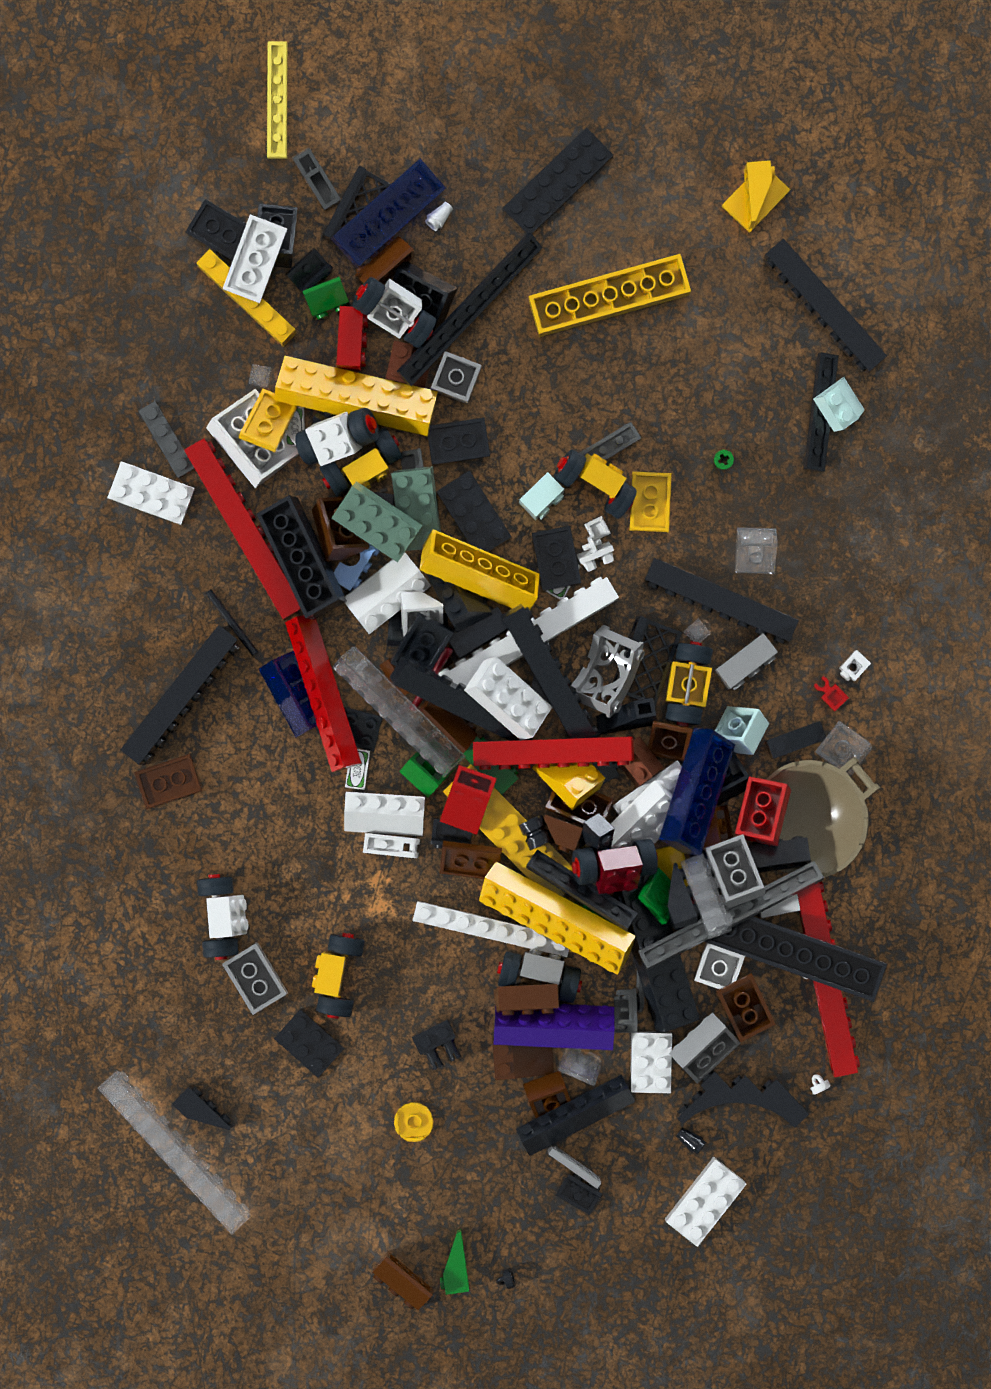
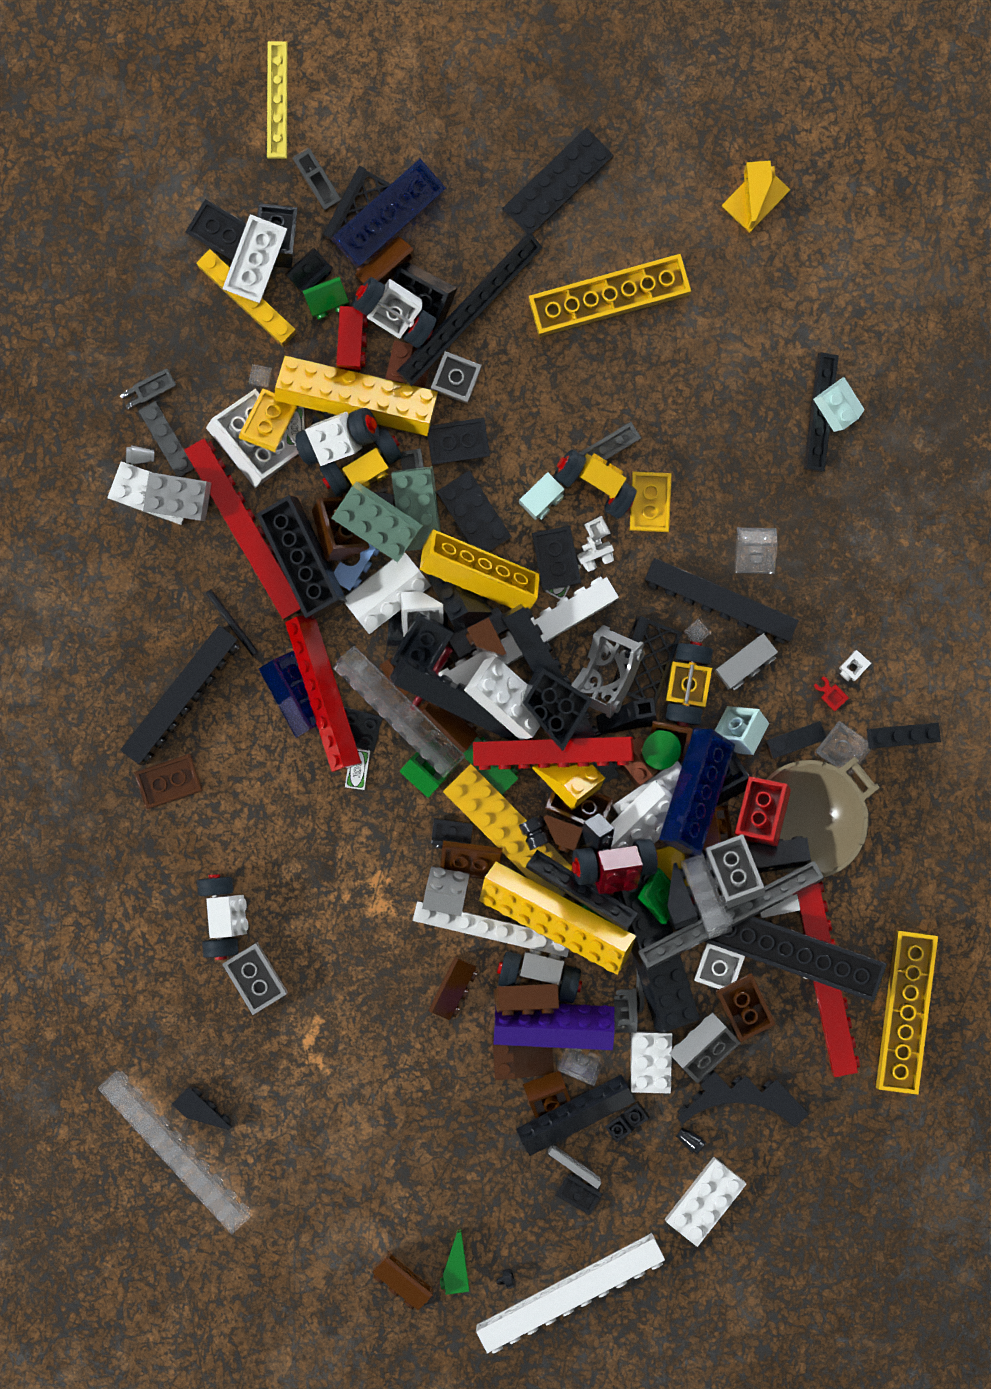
black plate [274,1009,344,1078] -> none
brick [312,933,365,1019] -> none
white slope [344,792,425,836] -> none
white plate [363,833,420,858] -> none
yellow tile [394,1102,433,1142] -> none
black brick [412,1018,461,1071] -> none
white cone [425,202,453,231] -> none
red slope [439,765,497,835] -> none
green bush [714,450,734,470] -> none
black brick [764,238,887,374] -> none
white tile [810,1074,831,1095] -> none
none -> dark grey hinge [120,368,177,410]
none -> light grey cone [126,445,154,465]
none -> light grey brick [143,472,212,521]
none -> light grey brick [422,866,470,916]
none -> reddish brown slope [428,955,478,1020]
none -> reddish brown slope [465,618,507,657]
none -> white brick [476,1233,665,1353]
none -> black wedge [522,668,593,751]
none -> black slope [605,1101,650,1143]
none -> green dish [641,730,681,770]
none -> black plate [867,723,941,749]
none -> yellow brick [876,930,938,1095]

